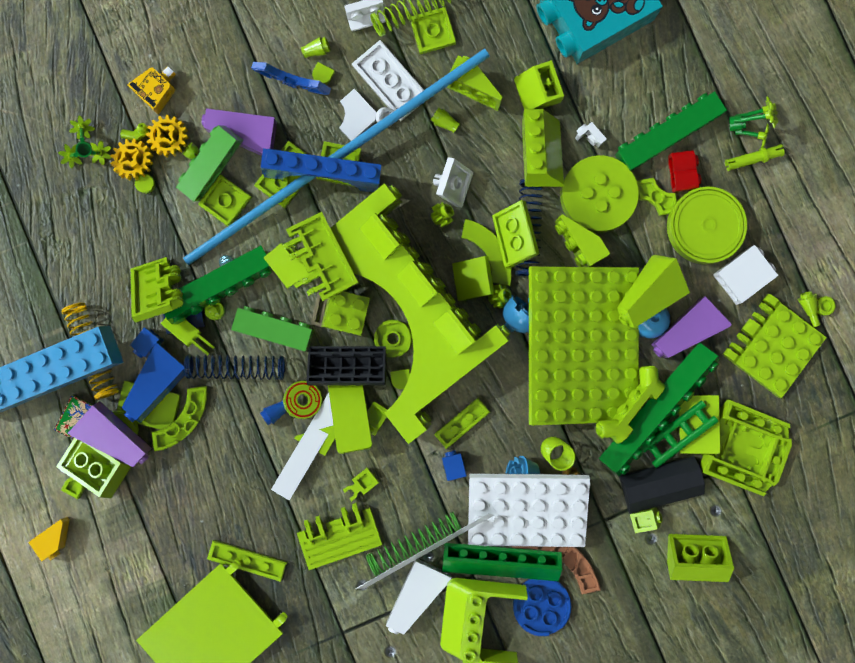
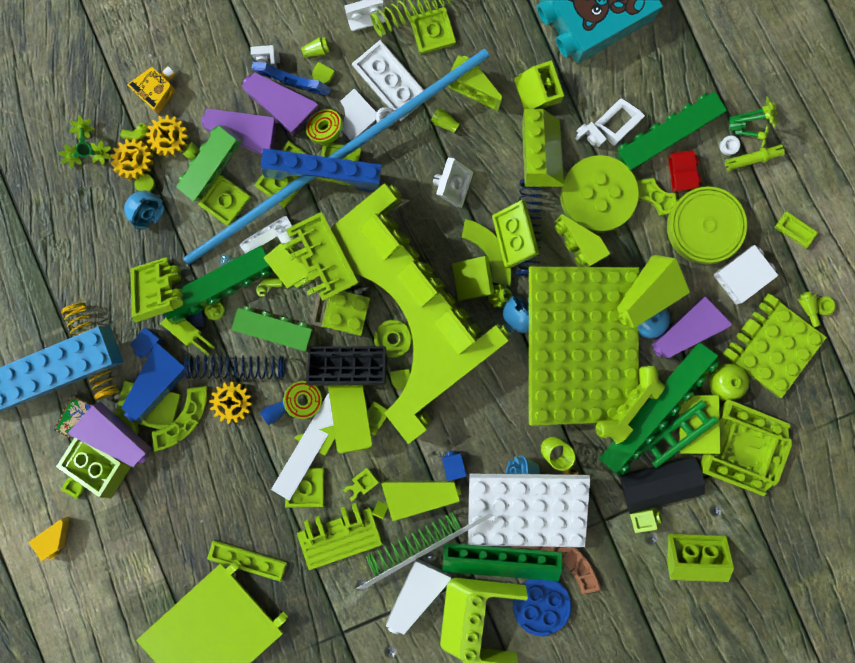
lime gear [431,202,454,227] -> none
lime tile [434,398,490,449] -> none
none -> dark azure cylinder [124,190,164,230]
none -> yellow gear [209,382,253,424]
none -> white beam [240,216,296,253]
none -> medium lavender slope [242,72,320,137]
none -> white bracket [250,45,280,68]
none -> lime arm [256,278,283,297]
none -> lime tile [285,468,325,508]
none -> lime tile [306,109,343,145]
none -> lime piece [372,501,388,519]
none -> lime slope [381,481,462,521]
none -> white tile [594,98,645,146]
none -> lime cylinder [708,363,749,401]
none -> white tile [720,136,740,156]
none -> lime tile [774,211,818,249]

